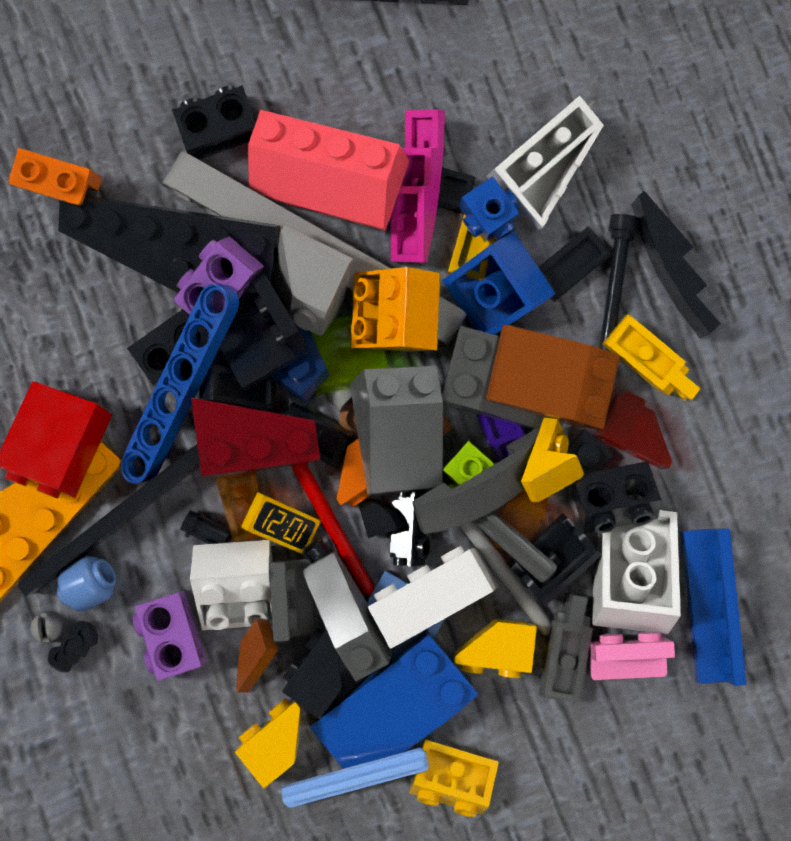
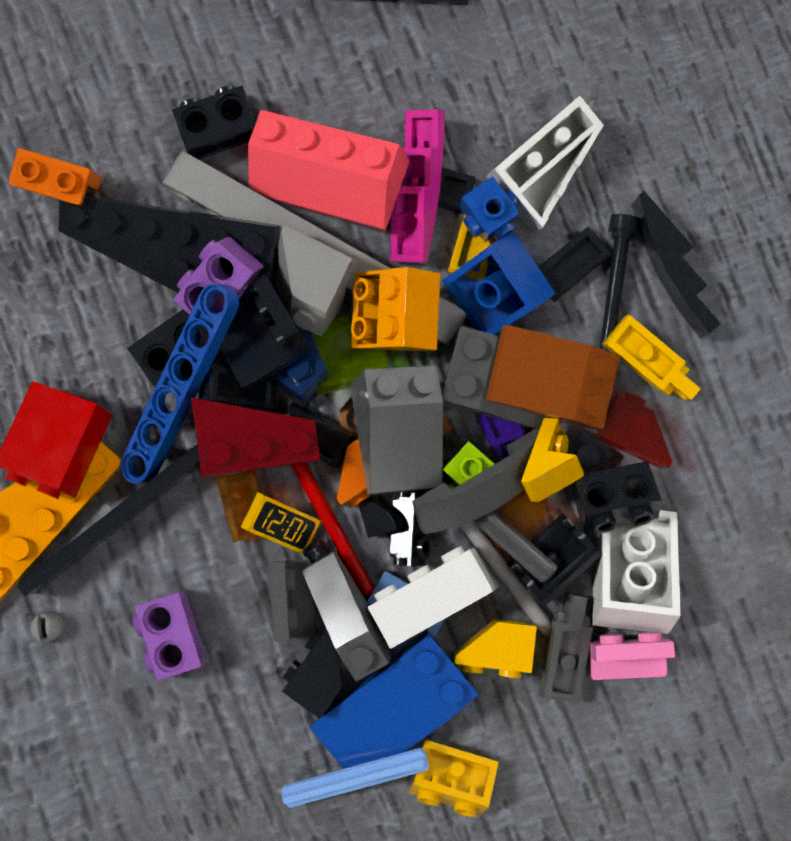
black piece [48,621,99,673] -> none
medium blue head [57,556,116,612] -> none
black pin [180,510,231,544] -> none
white slope [190,540,273,630] -> none
yellow slope [235,698,302,789] -> none
dark orange tile [236,618,279,693] -> none
blue fence [680,528,747,686] -> none

